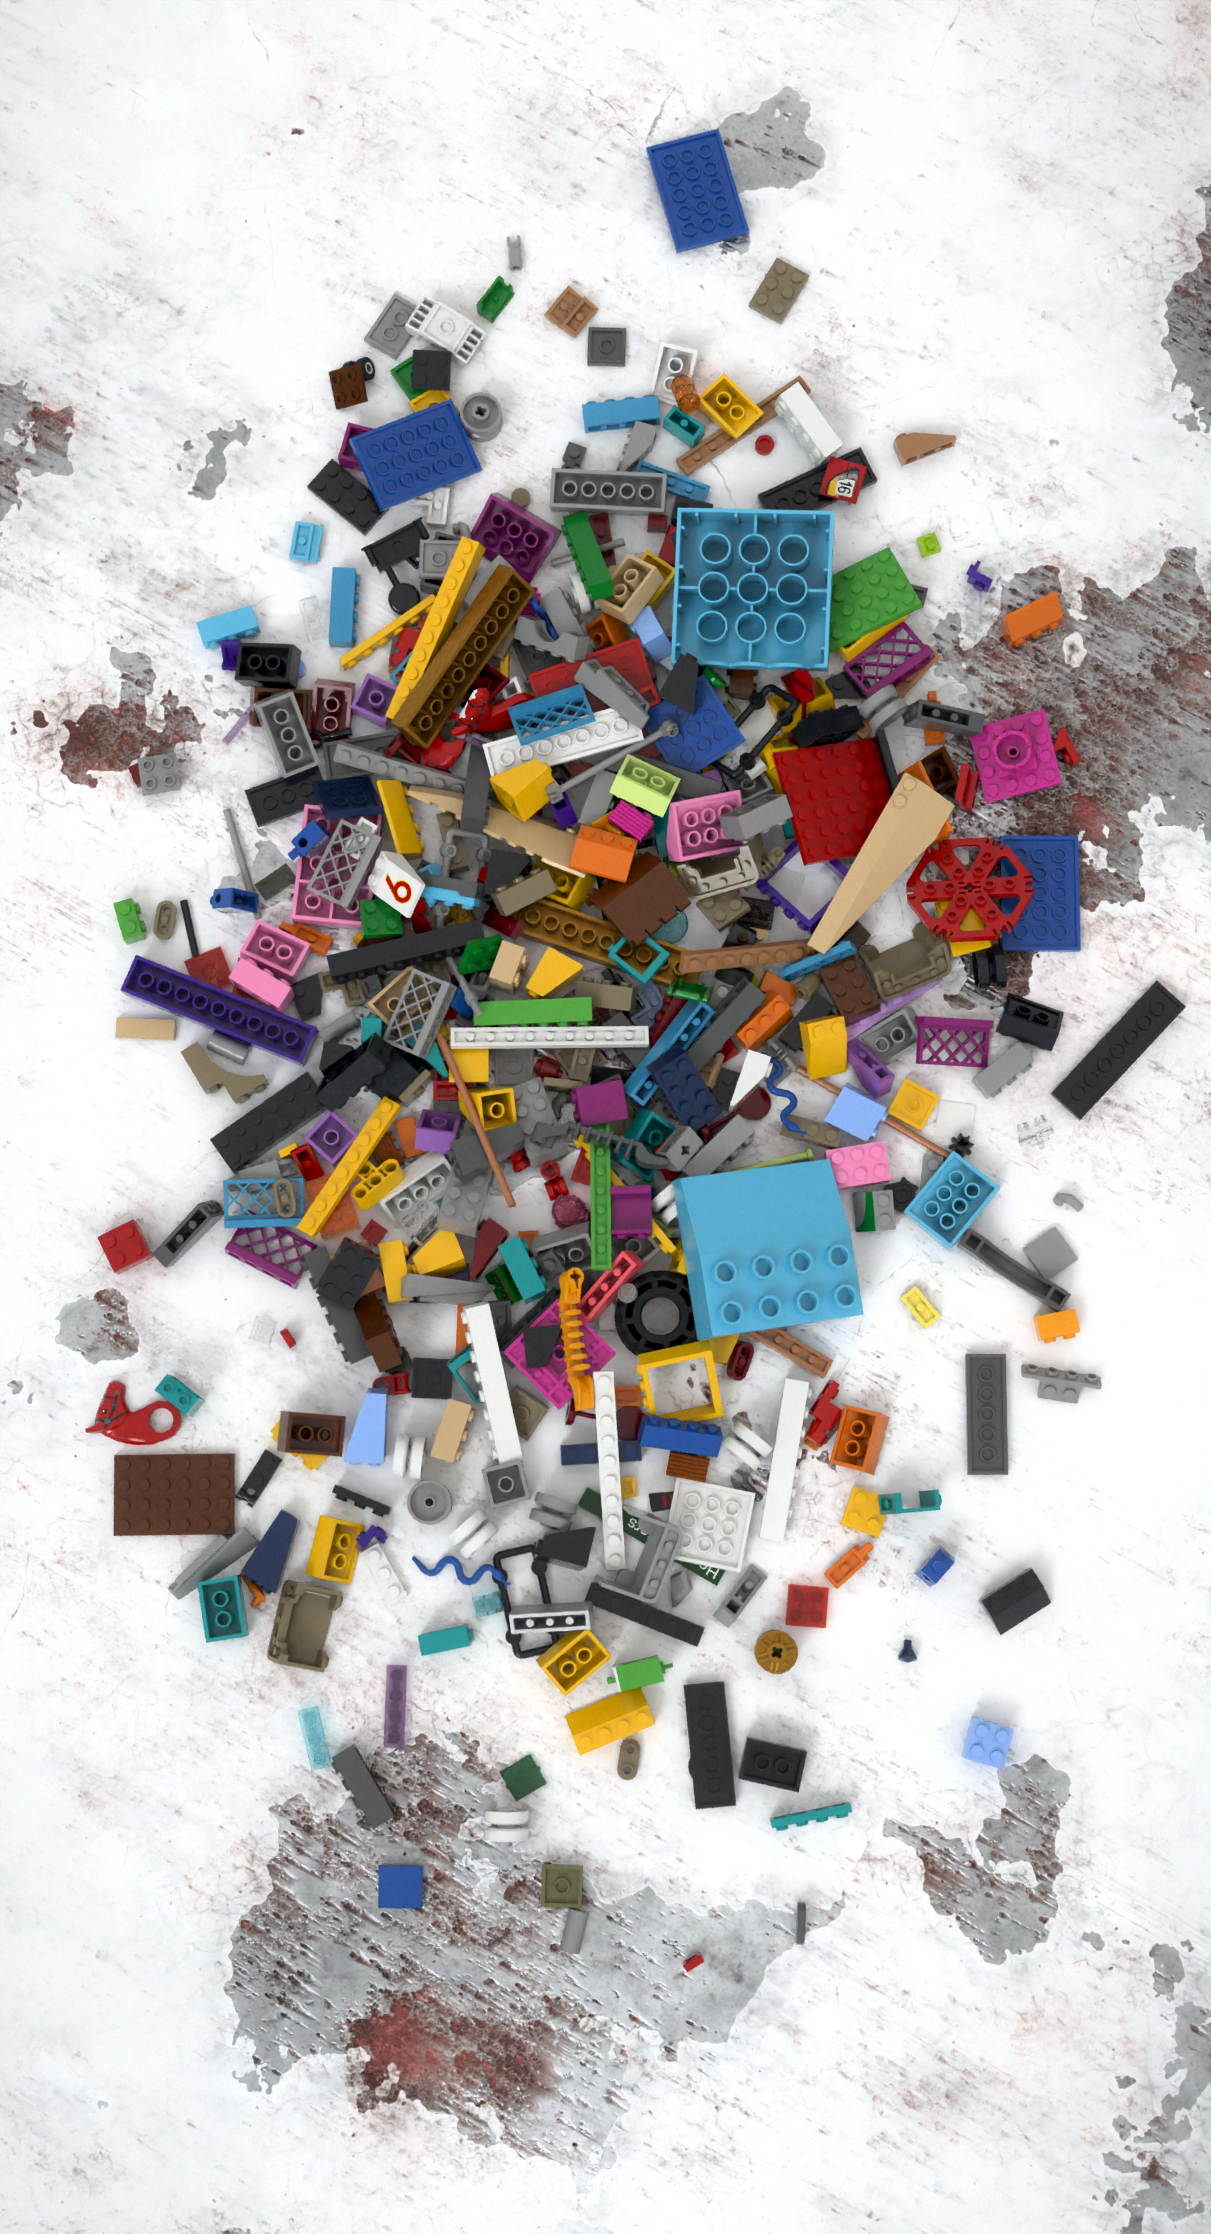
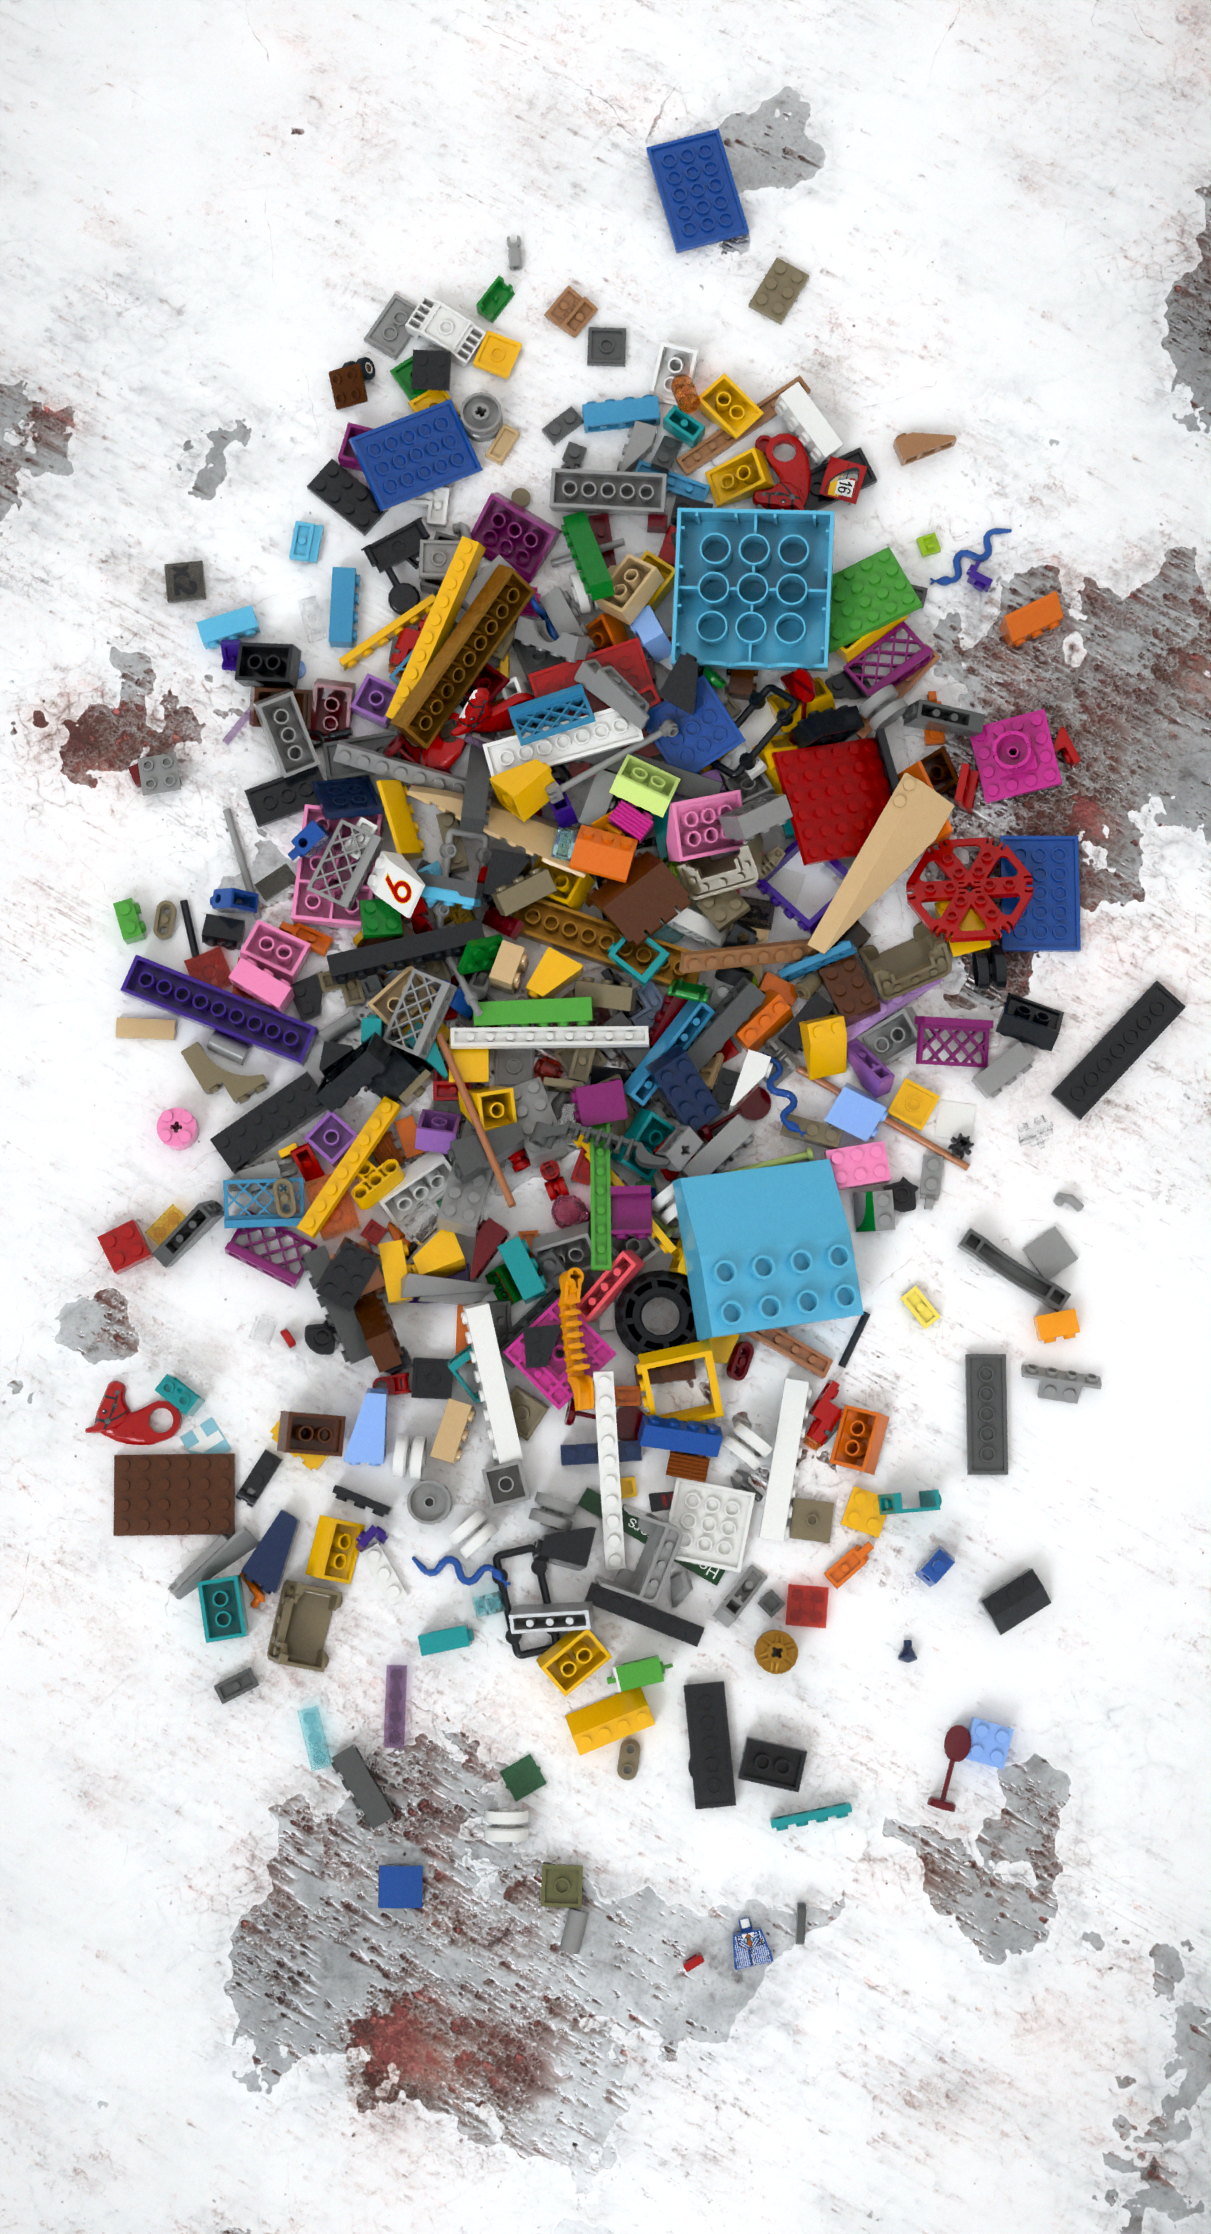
light grey piece [618,1283,638,1303] -> none
medium azure slope [904,1150,1001,1252] -> none
none -> clear yellow plate [145,1204,186,1246]
none -> bright pink brick [156,1108,199,1150]
none -> clear smoke tile [164,561,206,603]
none -> medium azure sticker [180,1417,232,1454]
none -> black brick [201,914,245,950]
none -> dark grey plate [214,1667,259,1704]
none -> black animal [305,1320,336,1355]
none -> orange bar [387,1222,411,1248]
none -> yellow plate [473,330,522,380]
none -> tan tile [485,424,521,466]
none -> dark grey plate [542,406,583,445]
none -> clear light blue slope [551,826,578,861]
none -> reddish brown brick [634,1359,696,1386]
none -> dark grey plate [650,435,682,474]
none -> white beam [659,907,729,949]
none -> yellow slope [705,447,775,507]
none -> torso [732,1917,773,1970]
none -> red animal [752,433,811,510]
none -> dark grey plate [757,1589,786,1618]
none -> dark tan plate [789,1498,834,1543]
none -> black bar [838,1311,871,1368]
none -> dark red piece [927,1725,971,1812]
none -> blue animal [930,528,1012,586]

